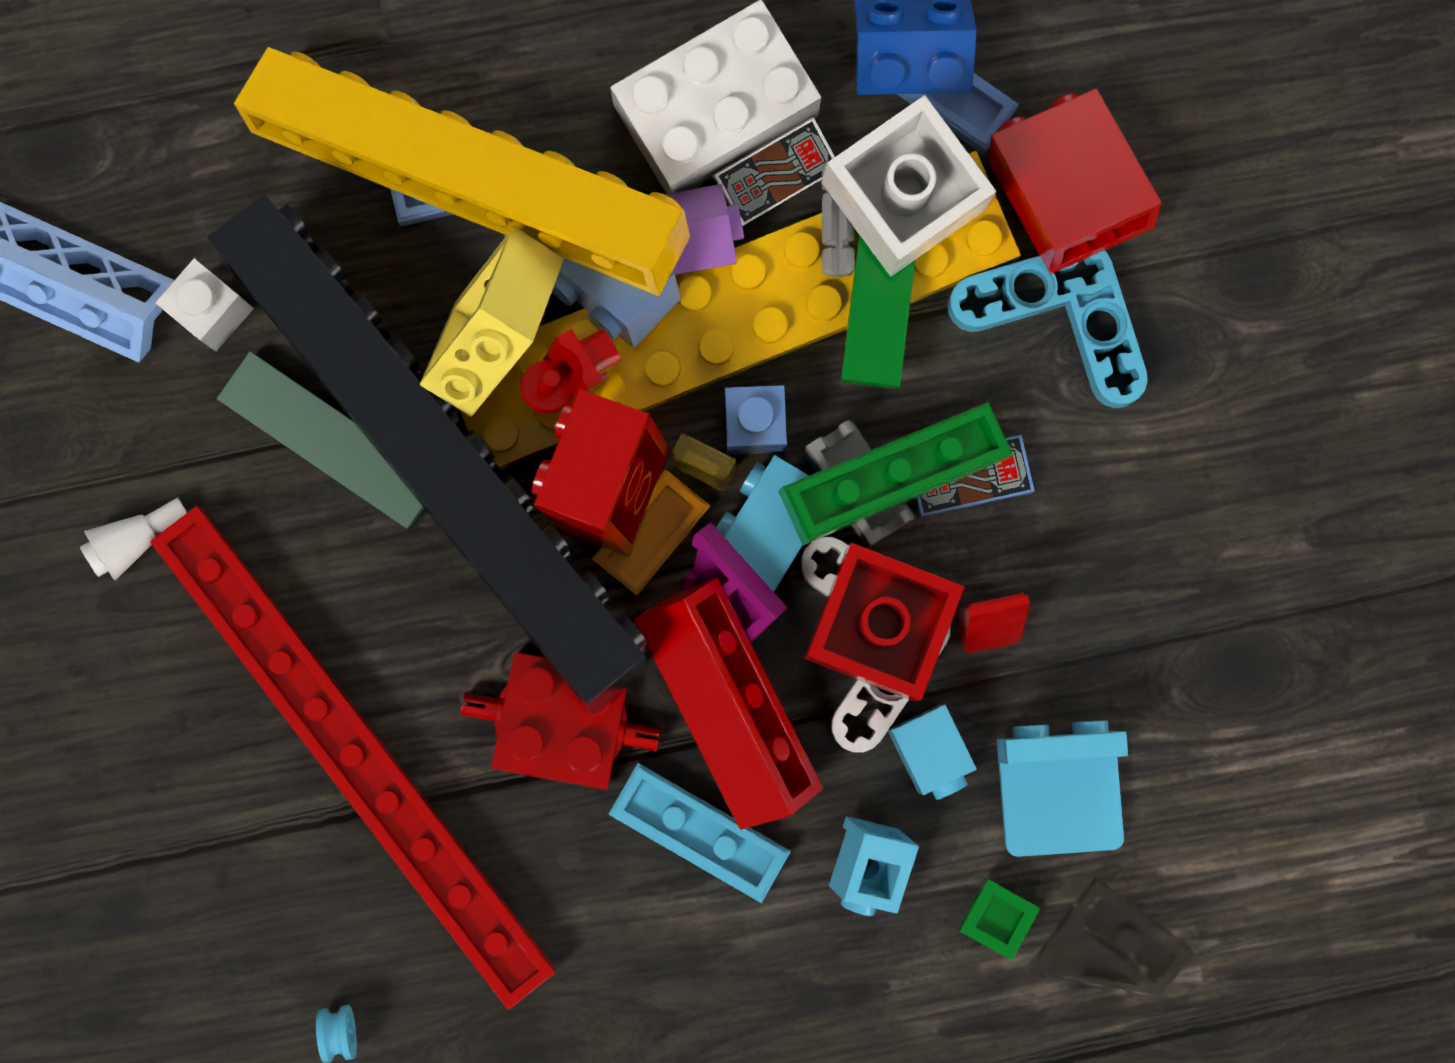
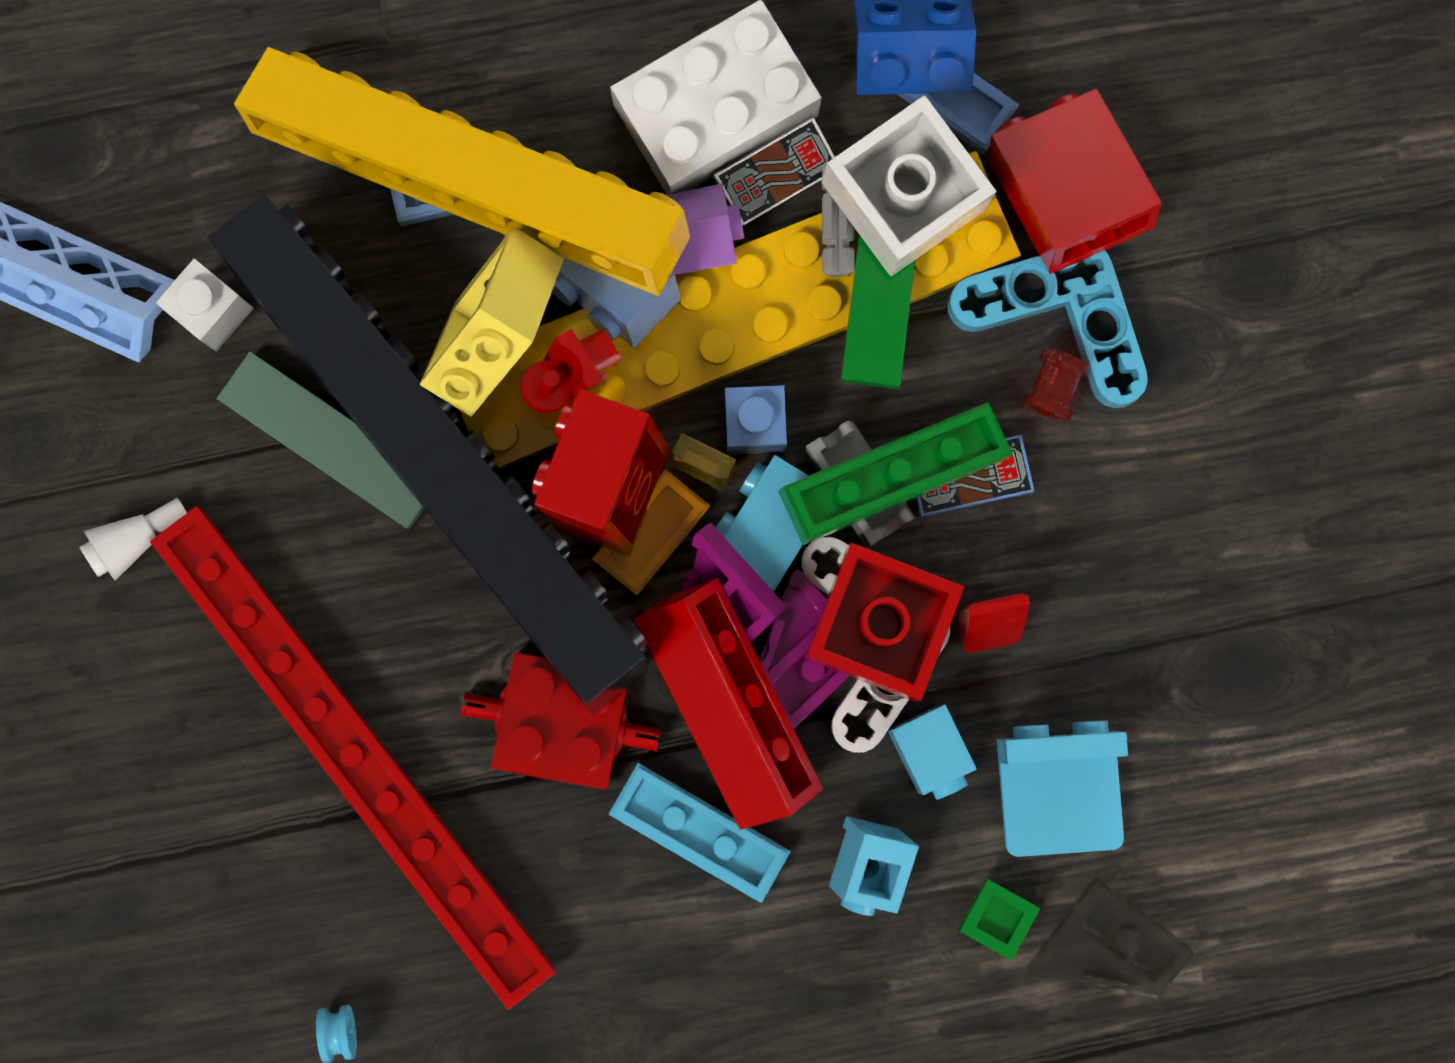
none -> magenta wing [759,569,849,729]
none -> clear red bush [1021,349,1090,422]

